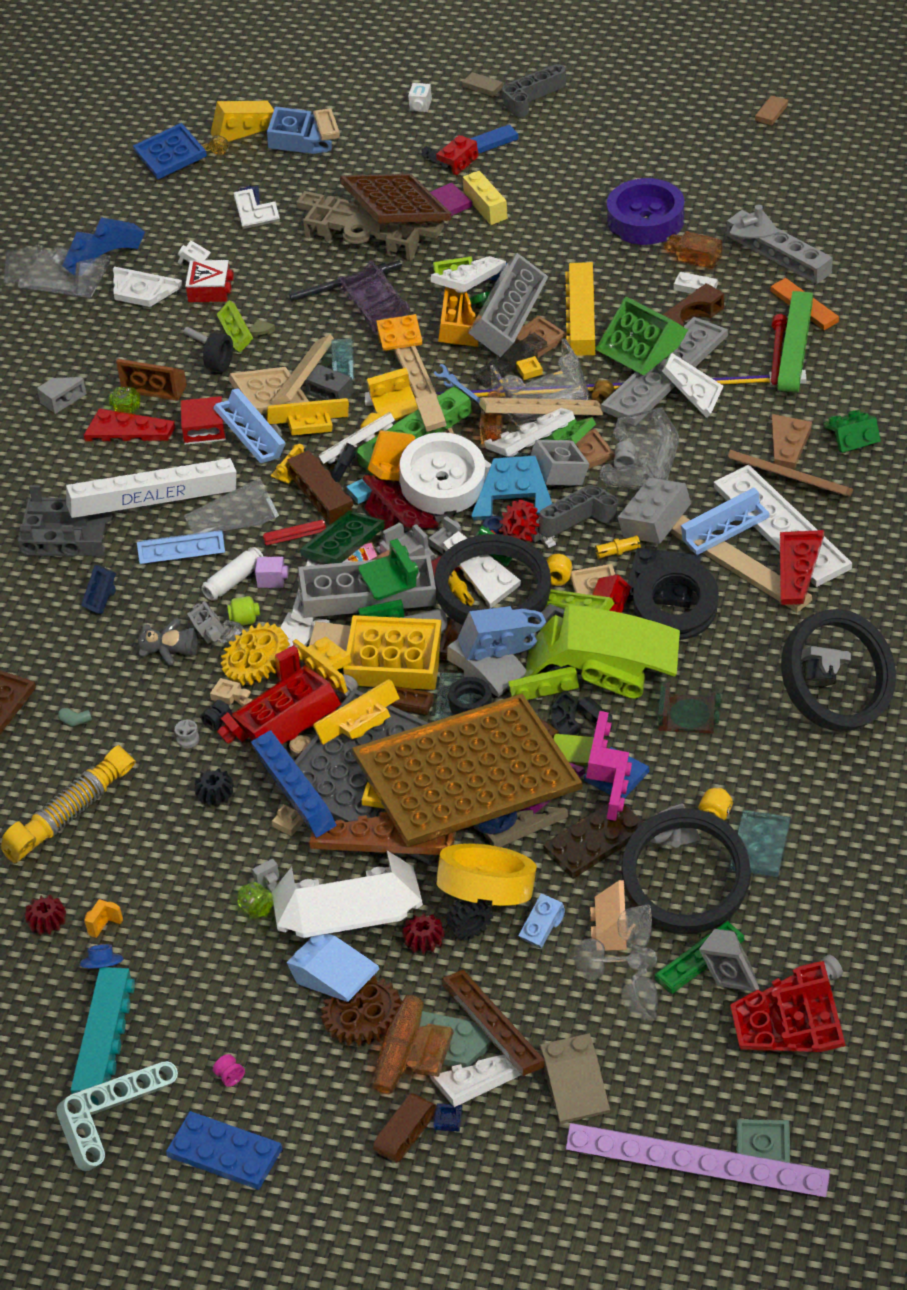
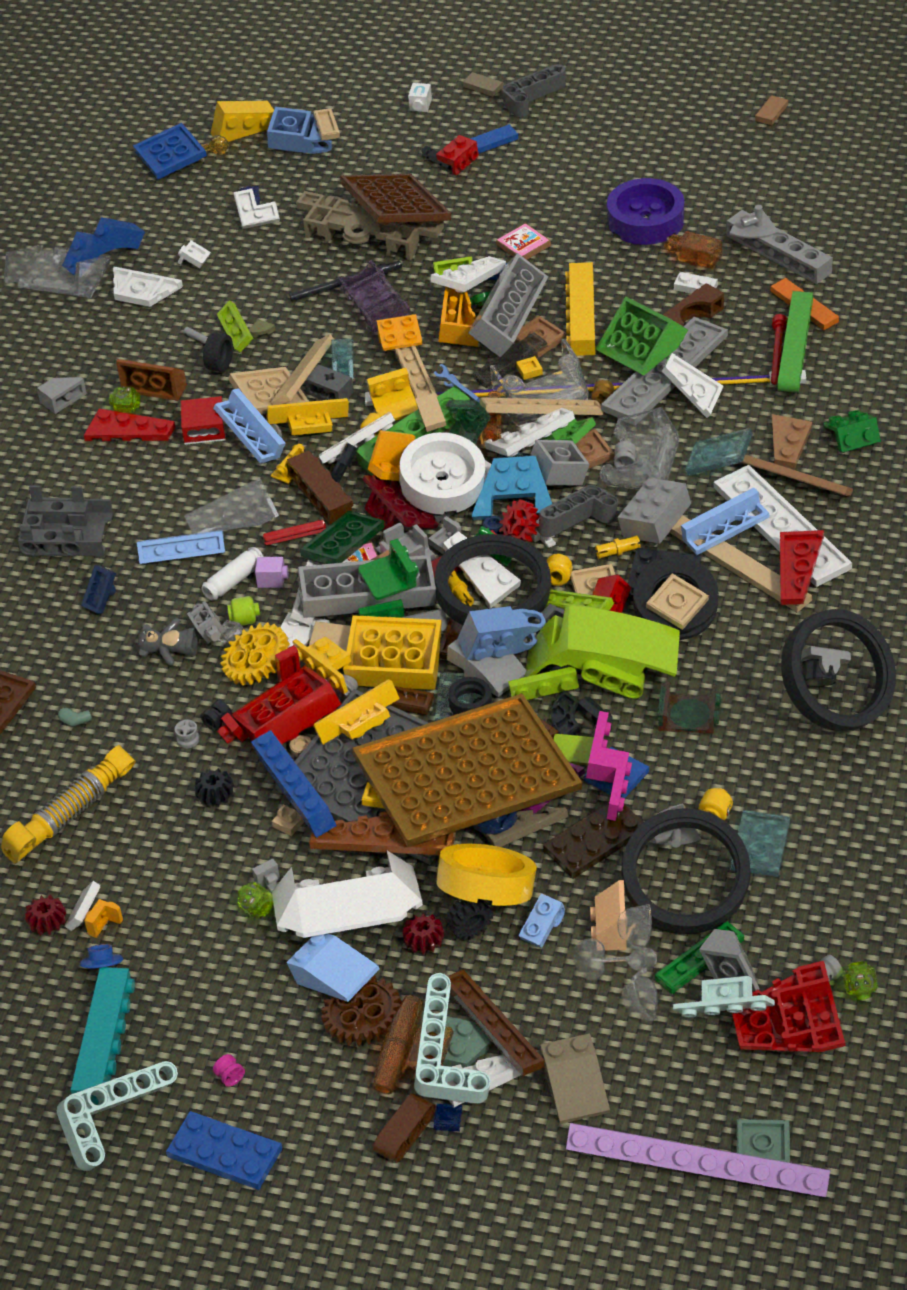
white brick [66,458,236,518] -> none
piece [185,260,234,302] -> none
tan plate [210,678,253,706] -> none
medium azure plate [346,478,372,504] -> none
magenta tile [430,182,472,216] -> none
light yellow brick [463,171,508,225] -> none
none -> white tile [64,881,100,931]
none -> light aqua beam [414,973,490,1103]
none -> clear green bracket [445,400,491,444]
none -> tile [496,223,551,260]
none -> tan plate [646,573,709,630]
none -> light aqua bracket [673,976,775,1017]
none -> clear light blue tile [685,428,753,475]
none -> clear neon green head [843,961,878,1000]

